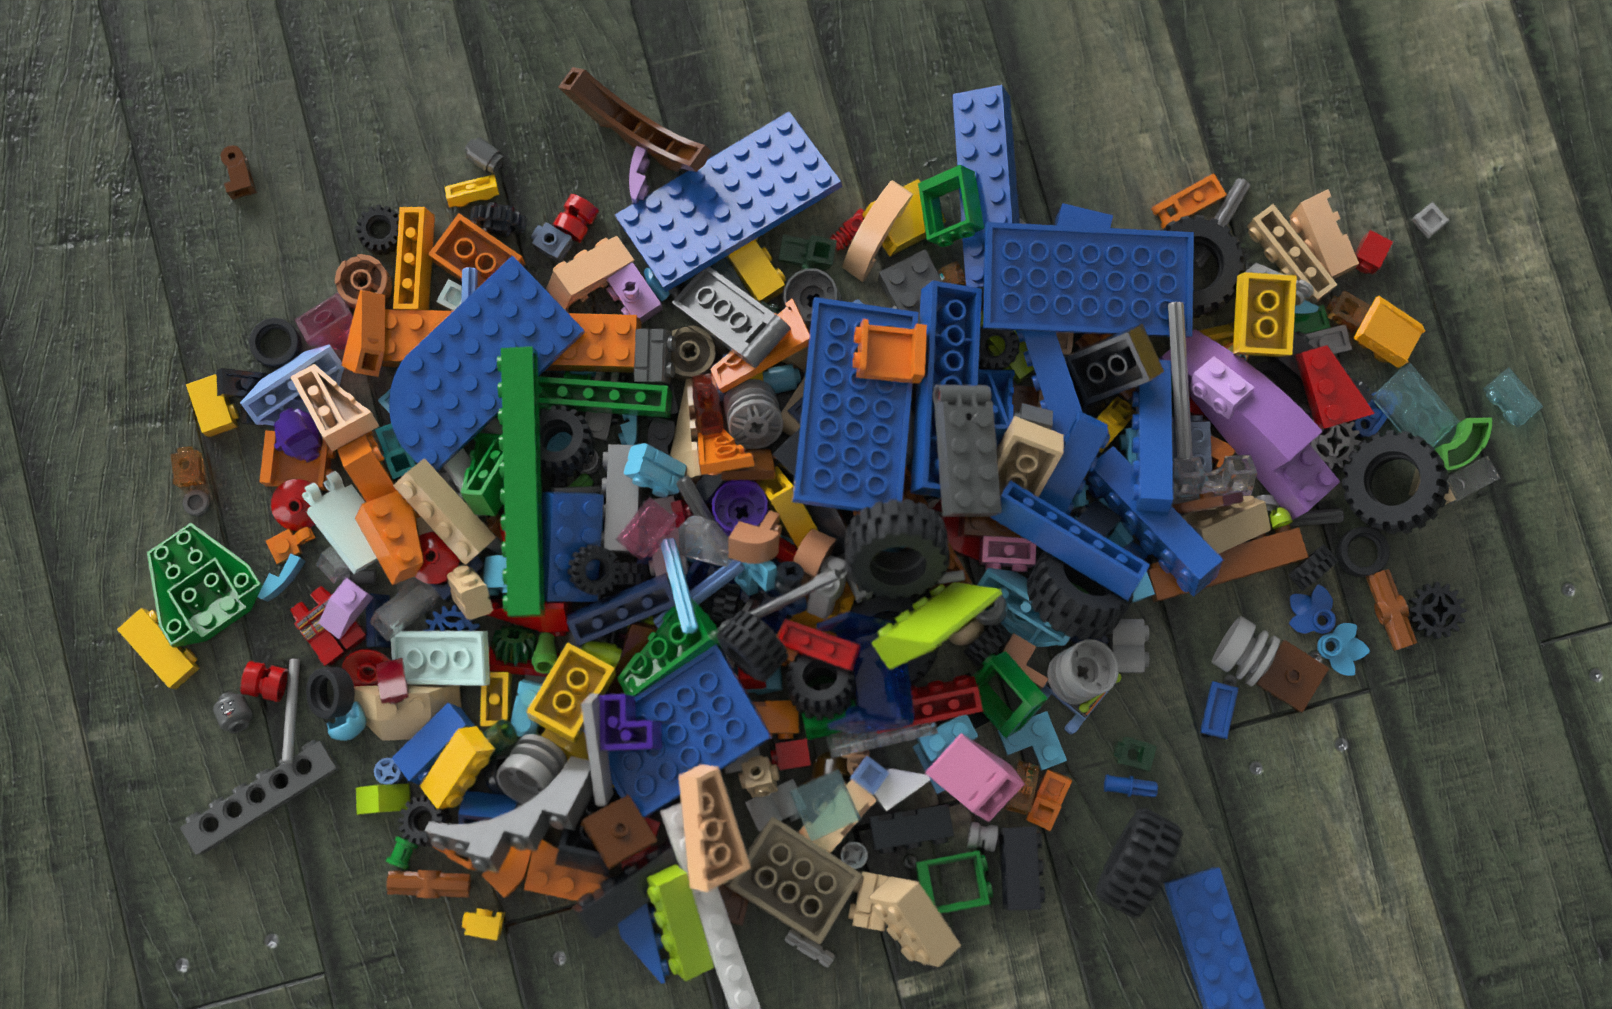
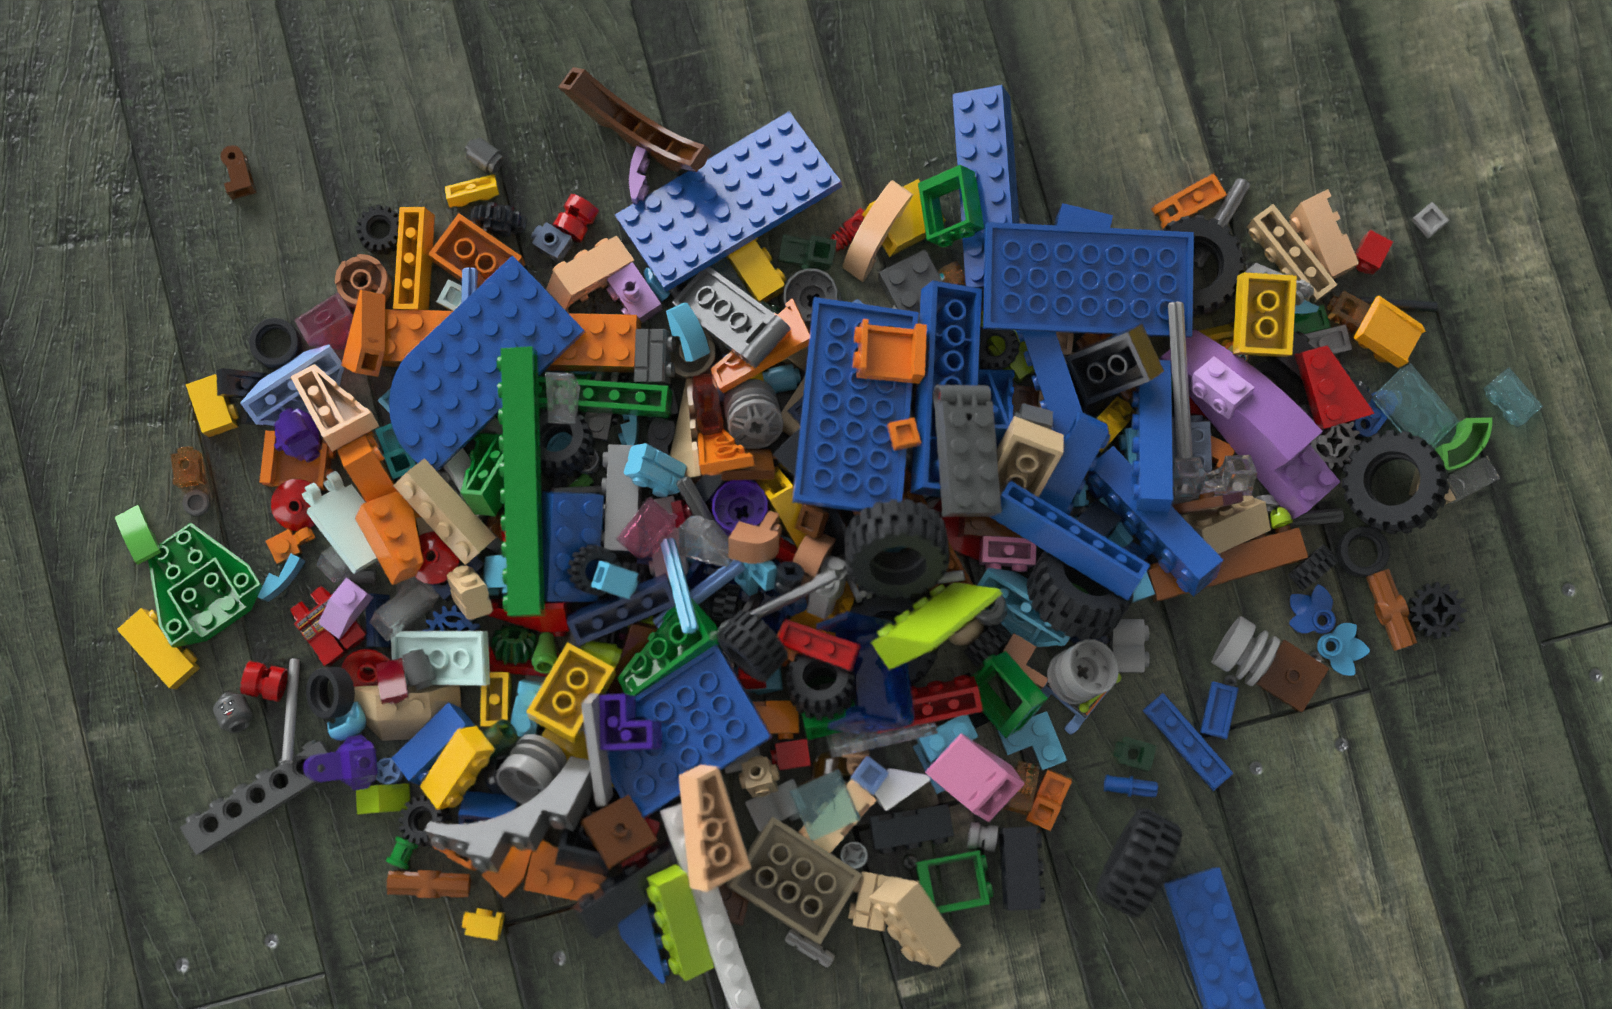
none -> bright green slope [115,505,161,565]
none -> dark purple piece [303,735,378,790]
none -> dark grey brick [402,649,436,690]
none -> clear slope [546,372,580,424]
none -> medium azure brick [591,561,638,599]
none -> medium azure slope [666,303,710,361]
none -> reddish brown tile [795,504,829,539]
none -> orange tile [887,418,921,451]
none -> blue tile [1142,693,1234,791]
none -> black bar [1358,296,1438,312]

